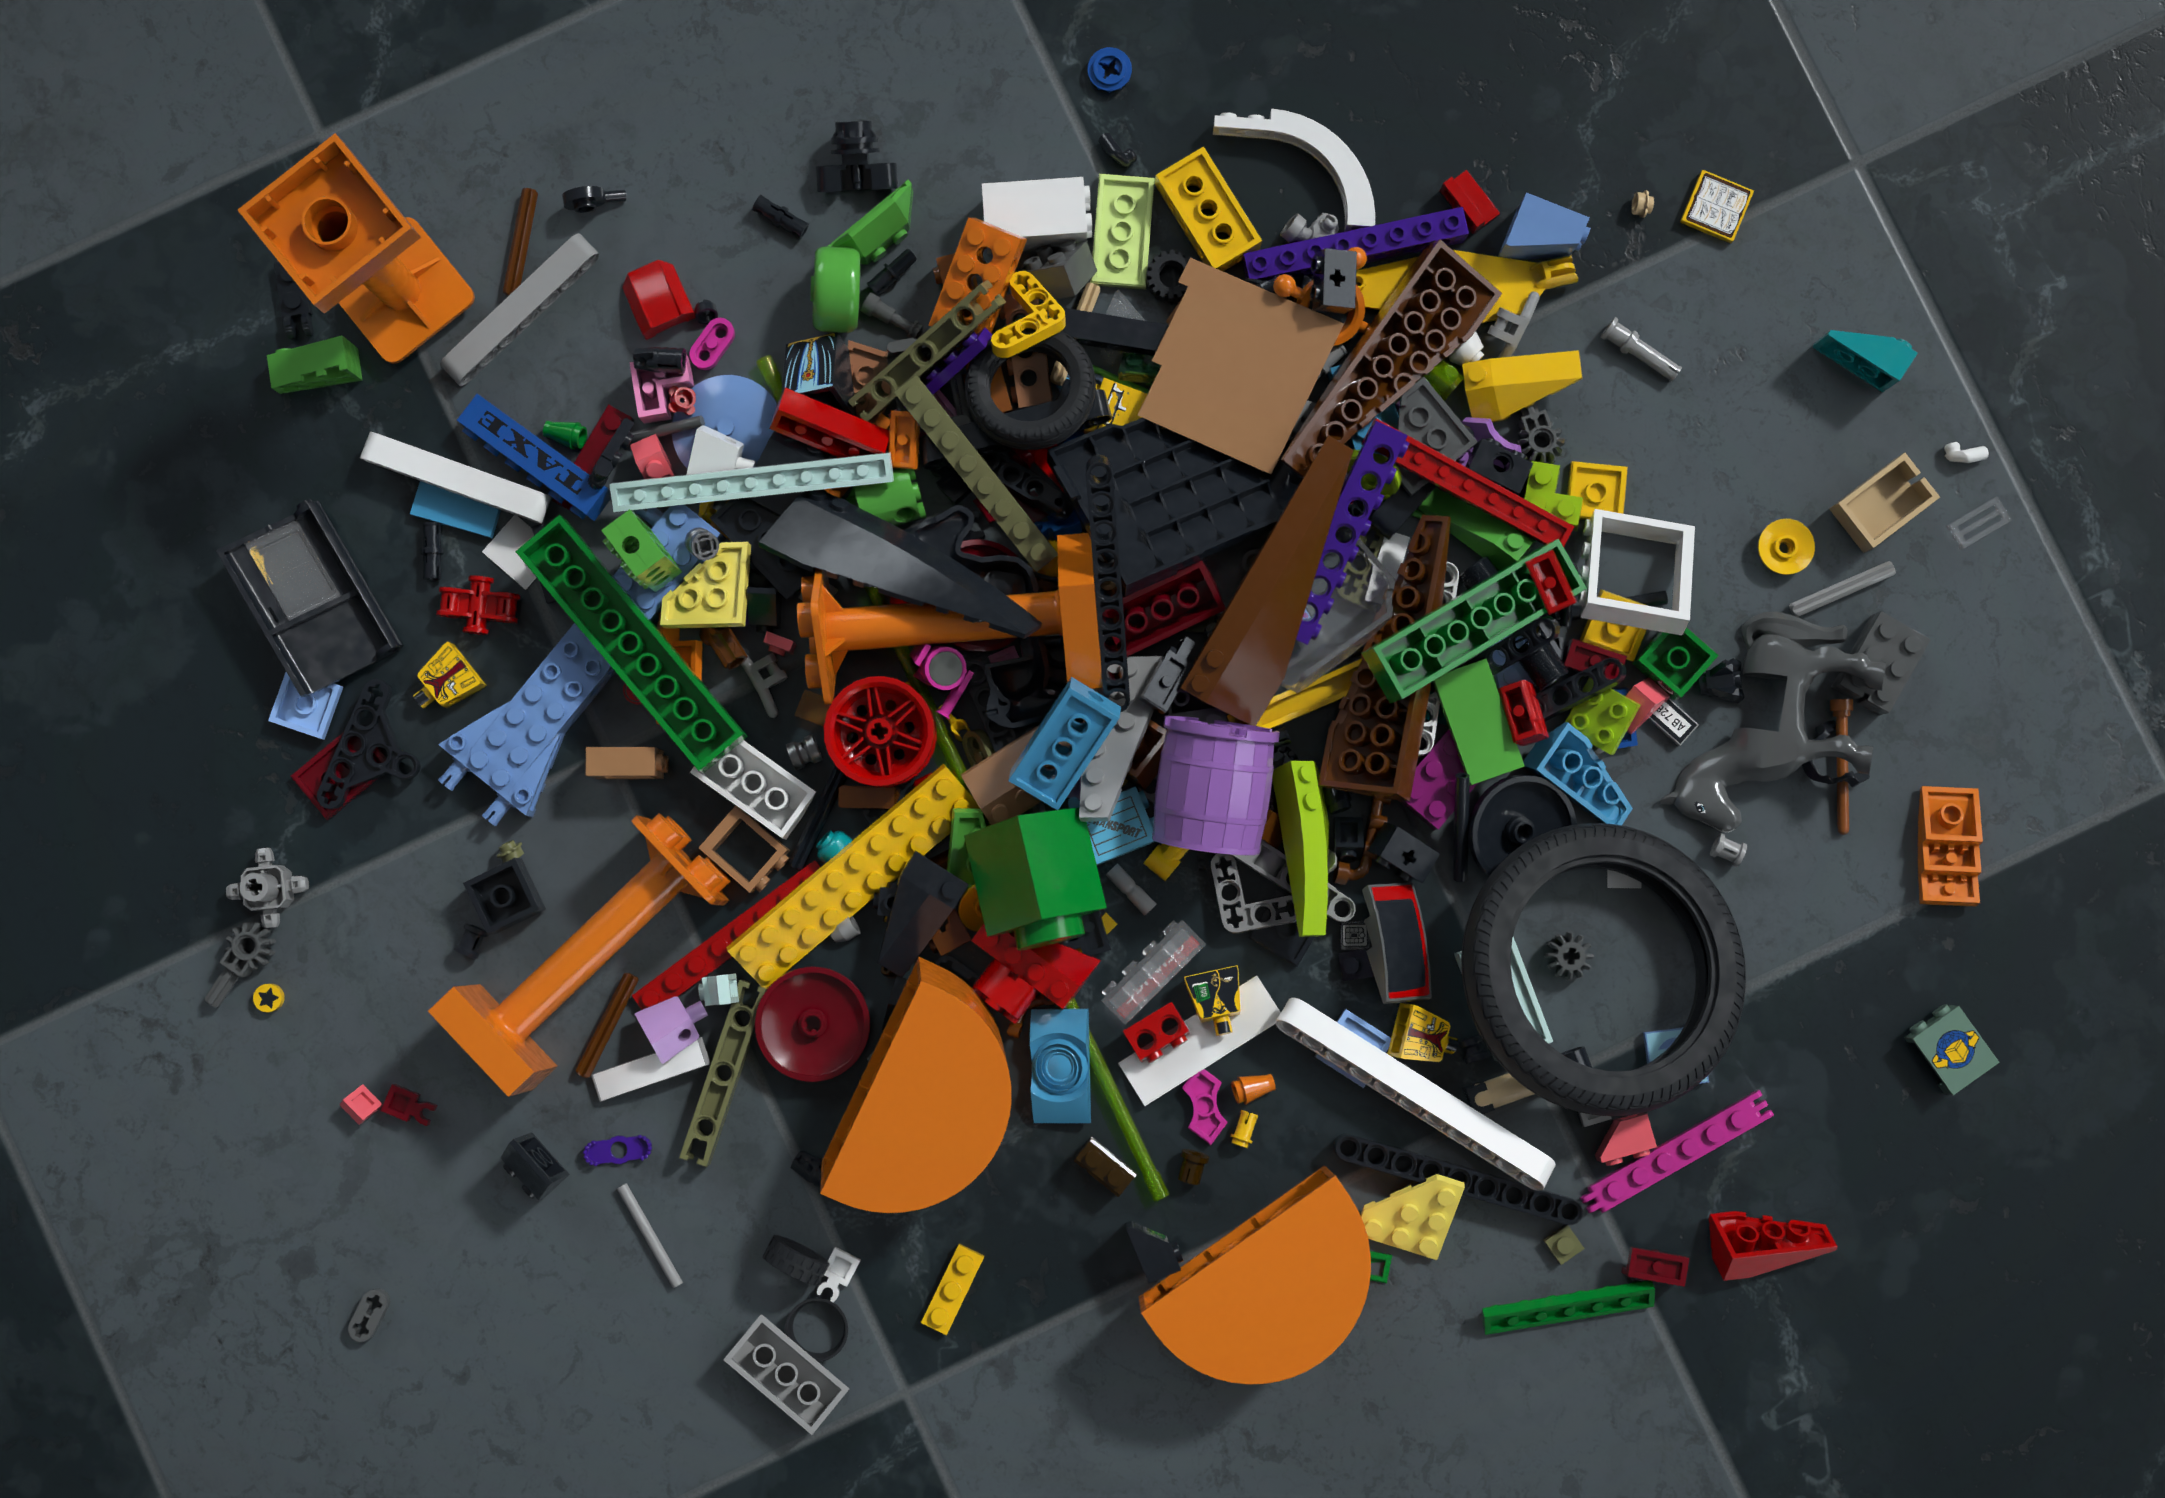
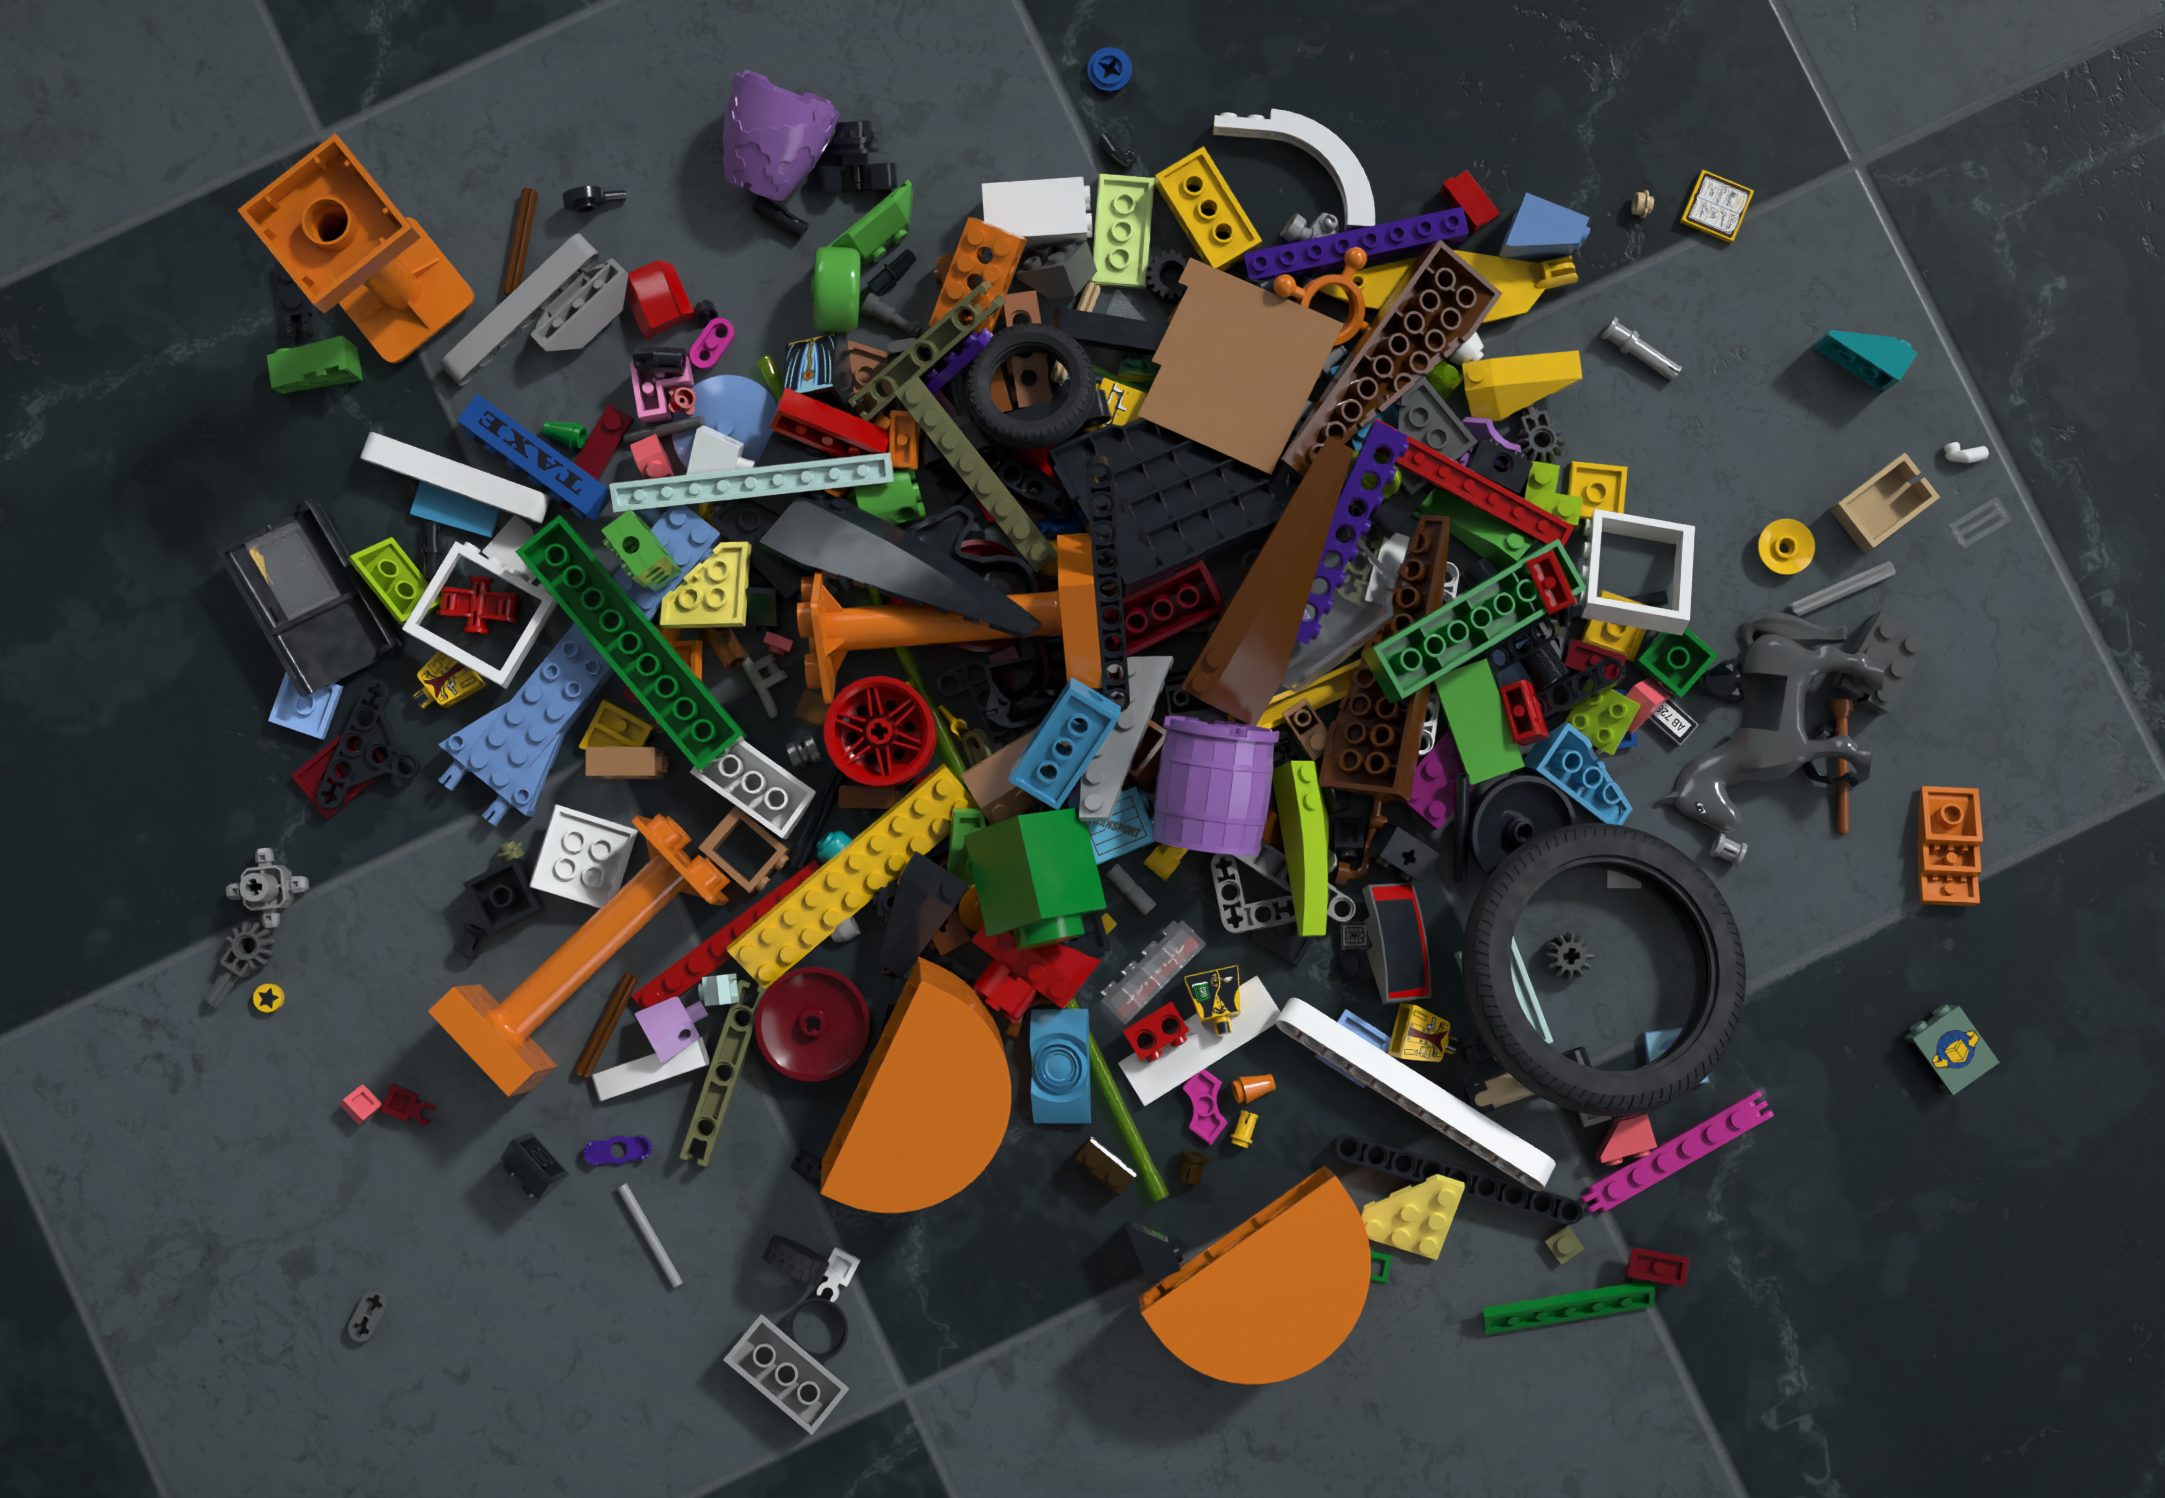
black hinge [587,418,634,490] -> none
flat silver wheel [685,527,719,560] -> none
dark pink piece [909,644,974,720] -> none
yellow plate [921,1244,984,1335] -> none
yellow beam [991,271,1066,358] -> none
black hinge [1139,637,1196,714] -> none
black brick [1310,248,1357,314] -> none
light grey piece [1487,292,1540,358] -> none
red wedge [1709,1211,1838,1281] -> none
none -> lime slope [348,537,441,626]
none -> white window [402,541,558,689]
none -> white plate [529,805,638,908]
none -> light grey wedge [531,258,628,351]
none -> yellow wing [579,699,655,749]
none -> medium lavender piece [722,70,840,201]
none -> medium nougat slope [1282,698,1328,761]

